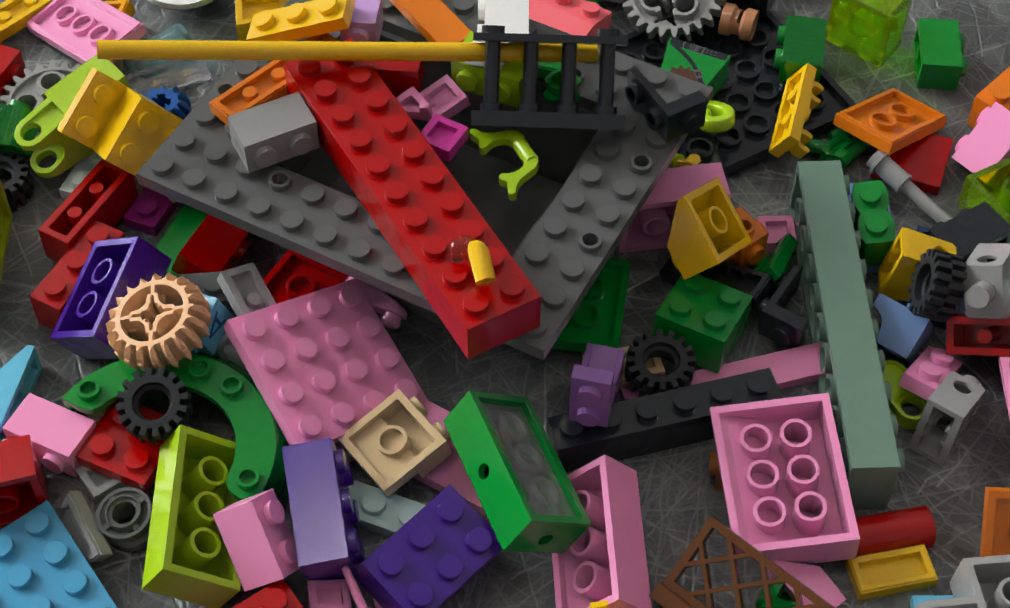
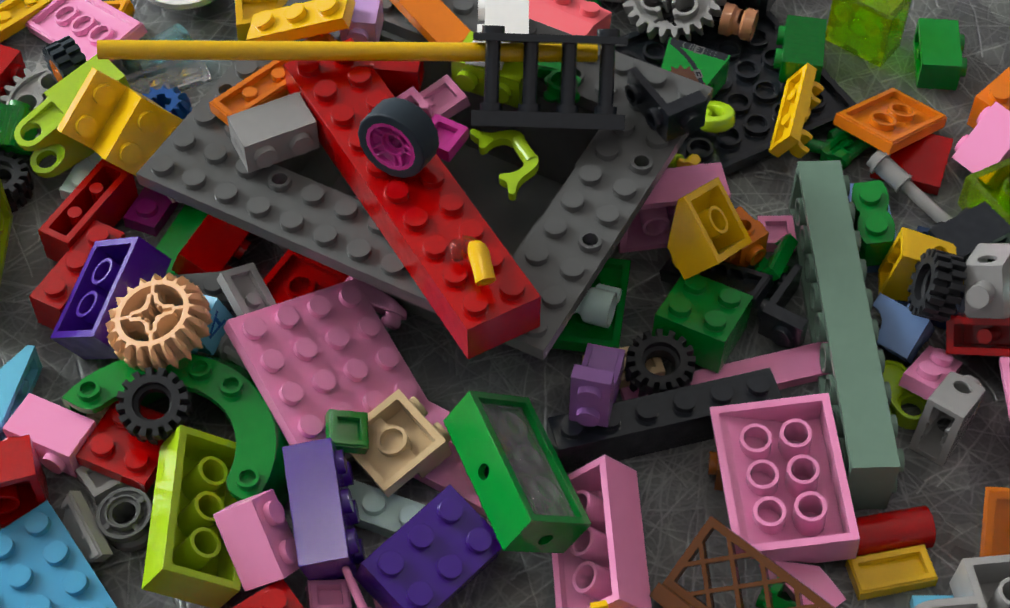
none -> black wheel [42,35,87,83]
none -> green tile [325,409,369,454]
none -> black wheel [358,97,439,178]
none -> light aqua piece [574,283,622,328]

